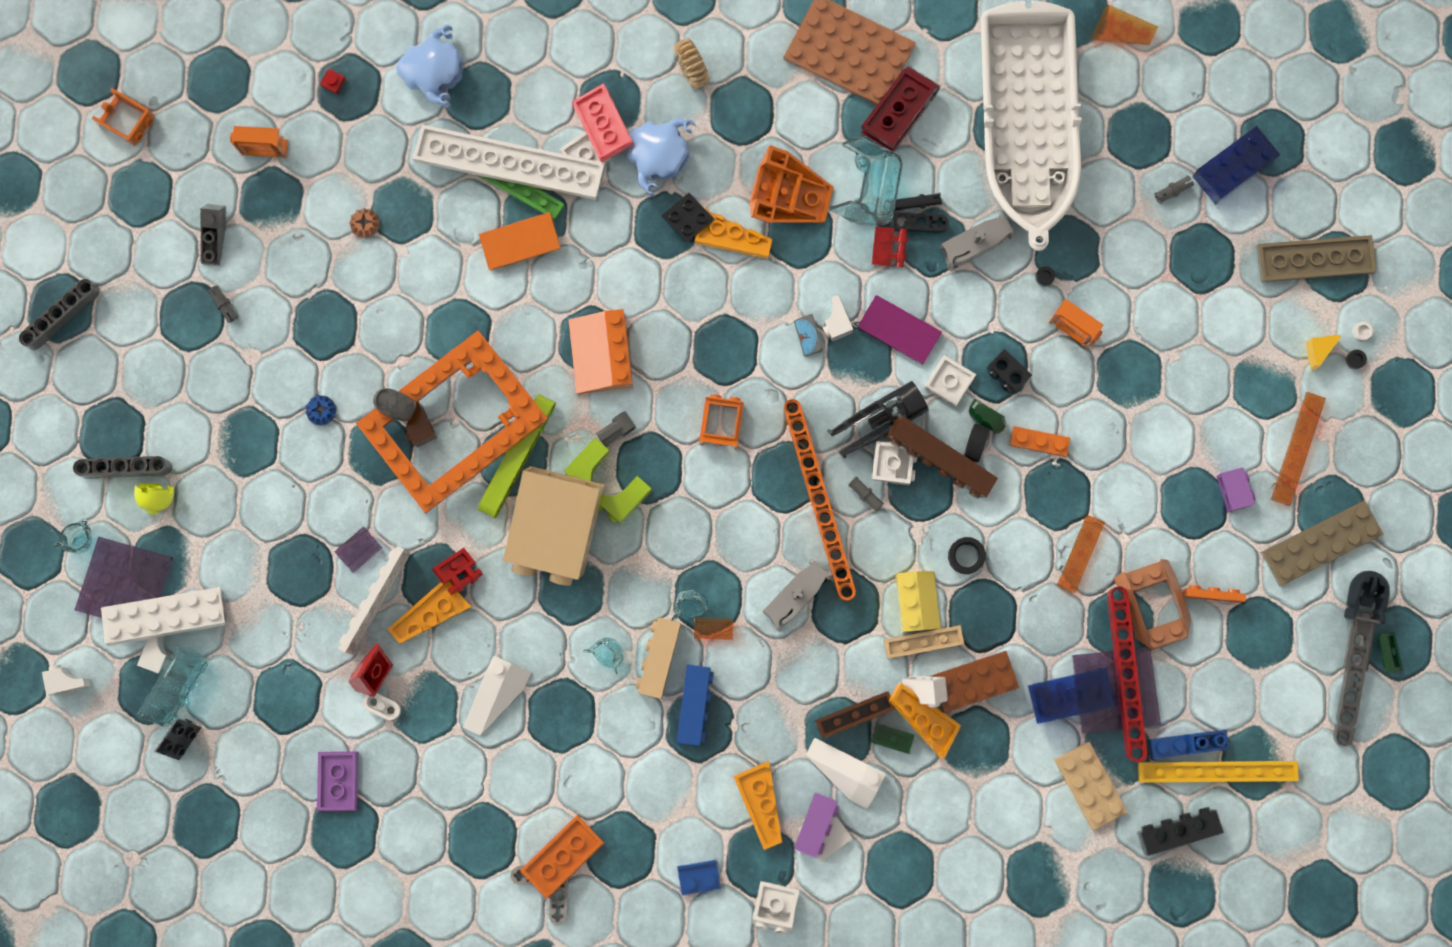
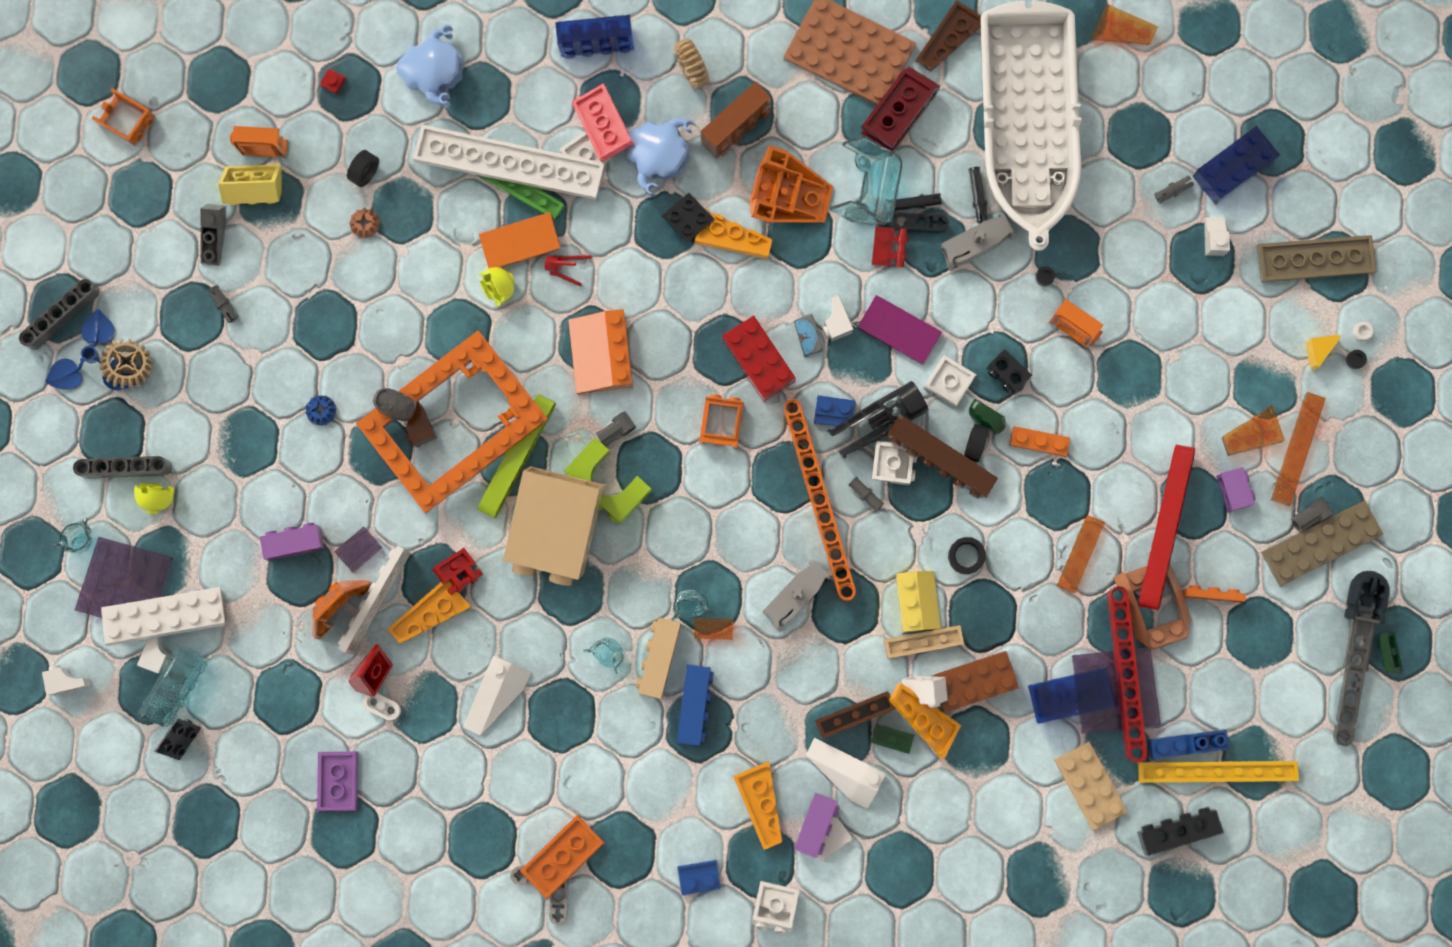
none -> blue plant [45,309,135,390]
none -> tan gear [99,338,153,389]
none -> light yellow slope [218,164,282,205]
none -> medium lavender brick [260,523,325,561]
none -> orange wedge [312,580,372,640]
none -> black tyre [347,149,379,187]
none -> neon yellow cylinder [479,267,515,306]
none -> red plant [545,255,592,286]
none -> clear blue brick [555,15,634,59]
none -> dark orange brick [700,81,771,159]
none -> red brick [722,315,796,402]
none -> blue plate [814,395,855,429]
none -> reddish brown wing [916,0,981,71]
none -> black pin [968,166,989,224]
none -> red beam [1139,444,1195,611]
none -> white arch [1204,217,1230,256]
none -> clear orange wing [1222,405,1285,456]
none -> dark grey piece [1291,497,1333,532]

